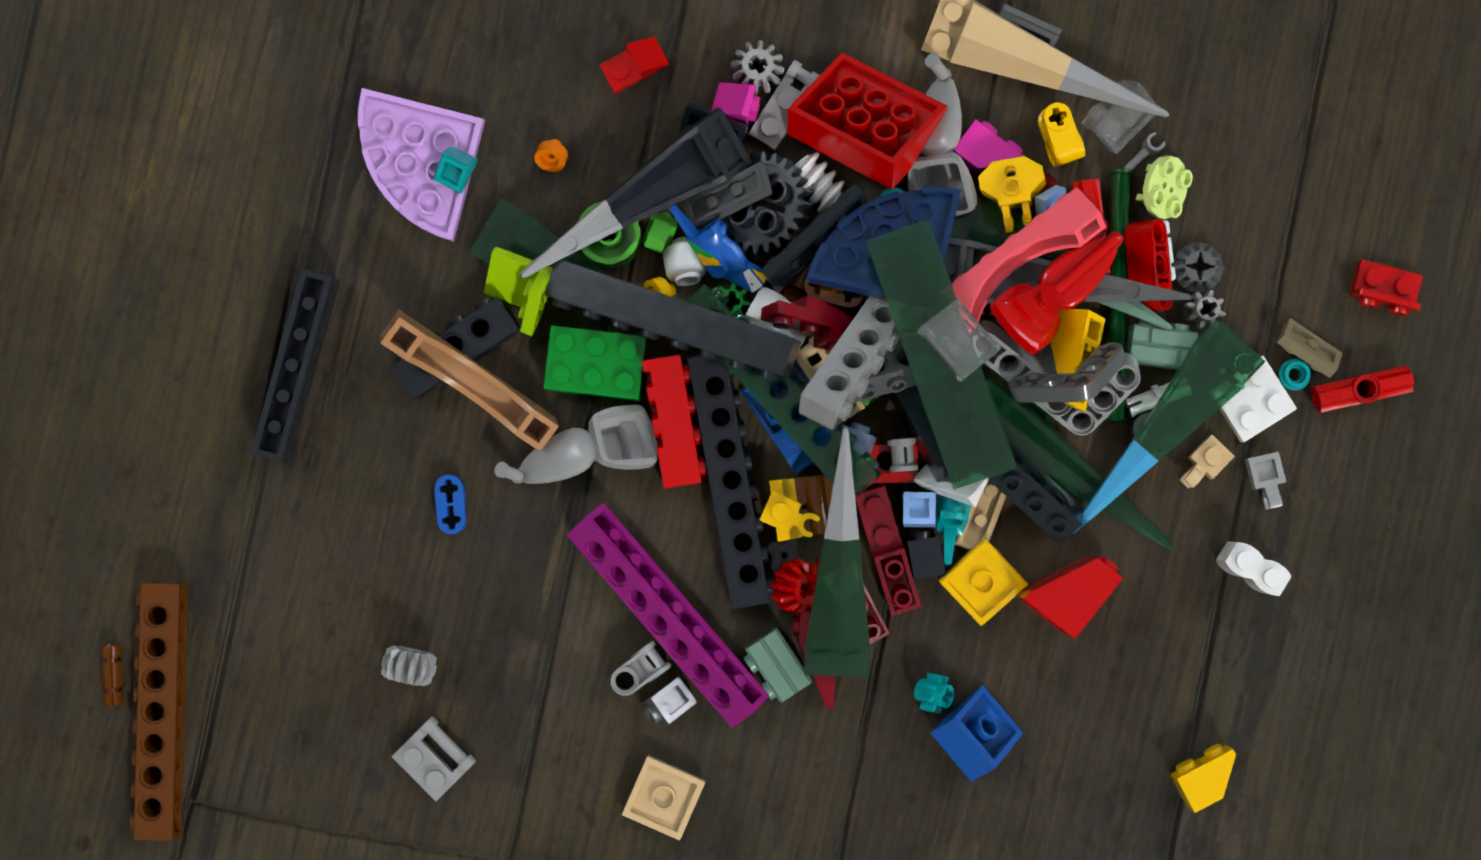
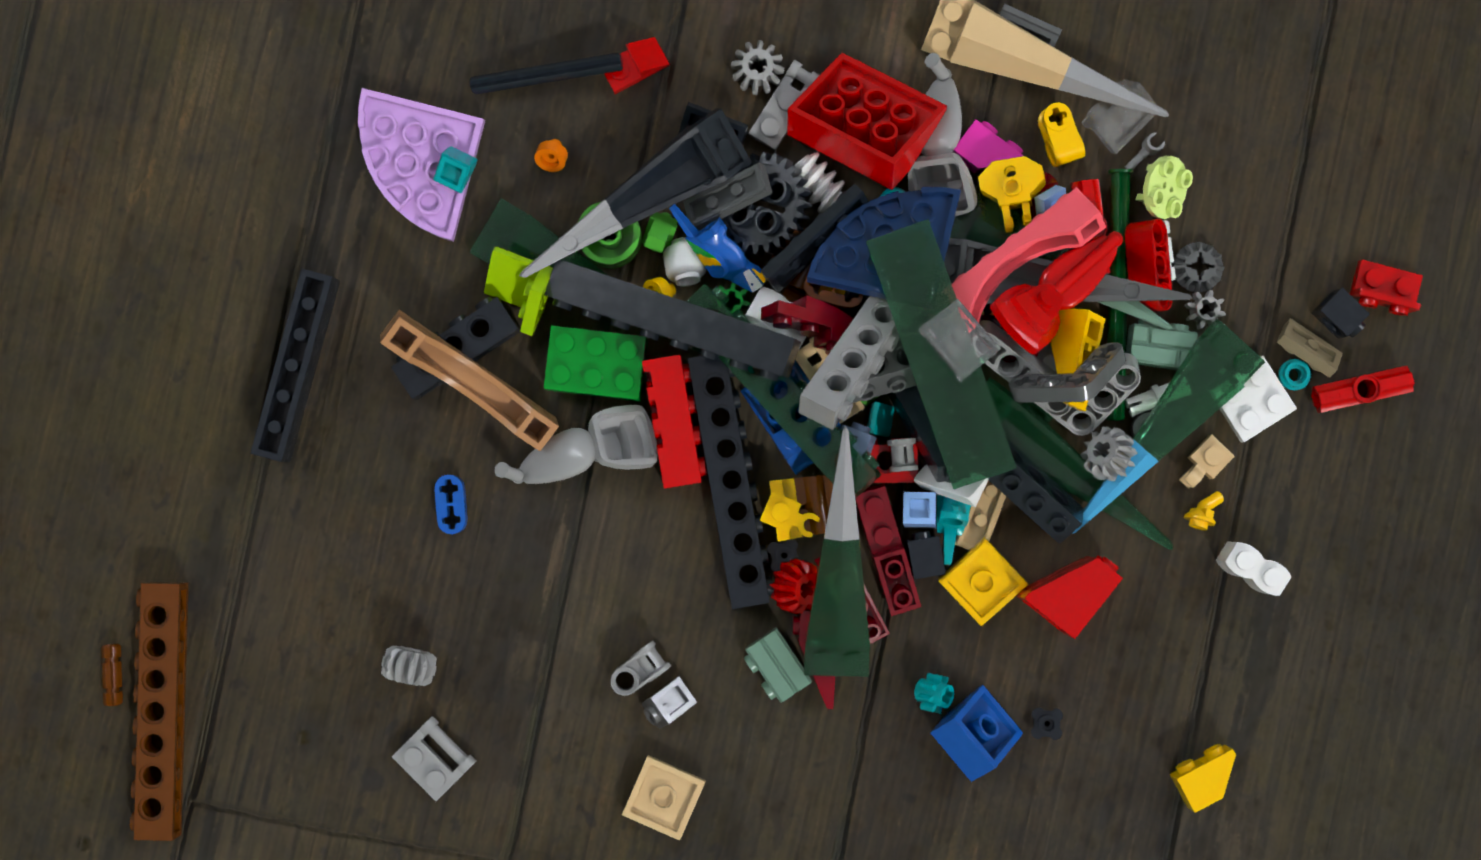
magenta brick [567,503,769,728] -> none
dark pink slope [711,83,760,125] -> none
light grey plate [1245,452,1286,510] -> none
none -> black axle [470,53,623,94]
none -> teal slope [867,402,894,437]
none -> black plate [1031,707,1063,740]
none -> light grey gear [1080,426,1138,482]
none -> yellow plate [1184,491,1224,530]
none -> black brick [1311,287,1370,339]

